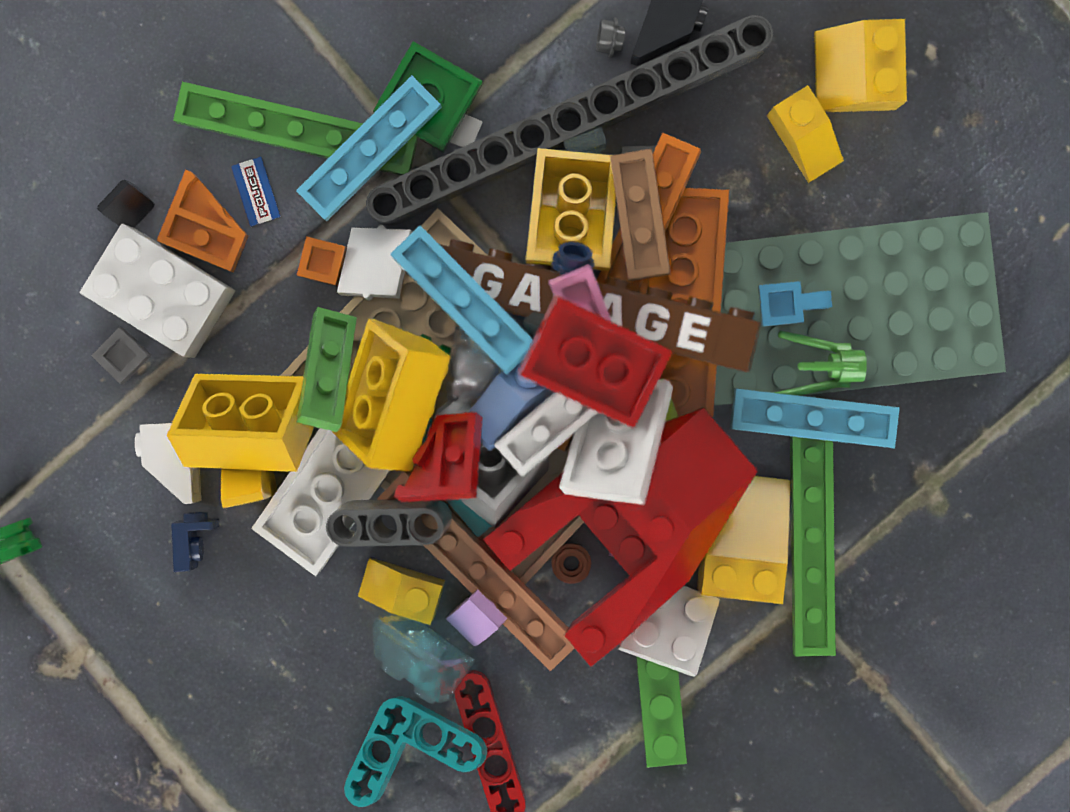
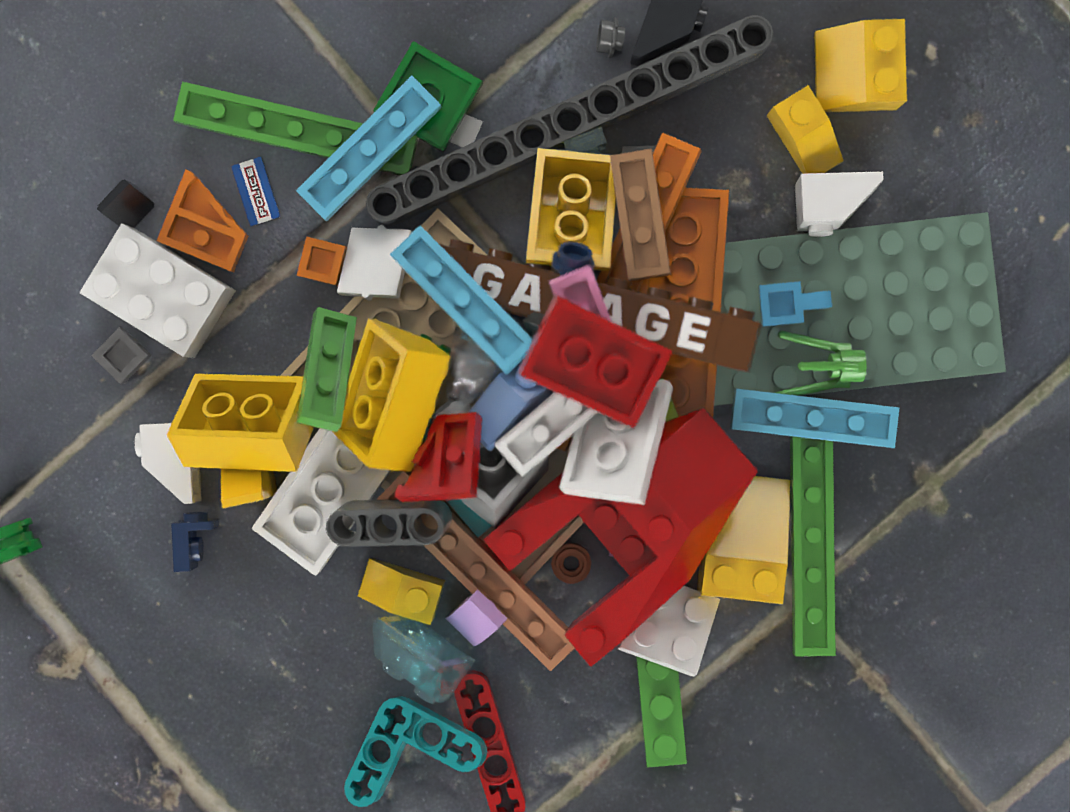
none -> white slope [795,172,883,237]

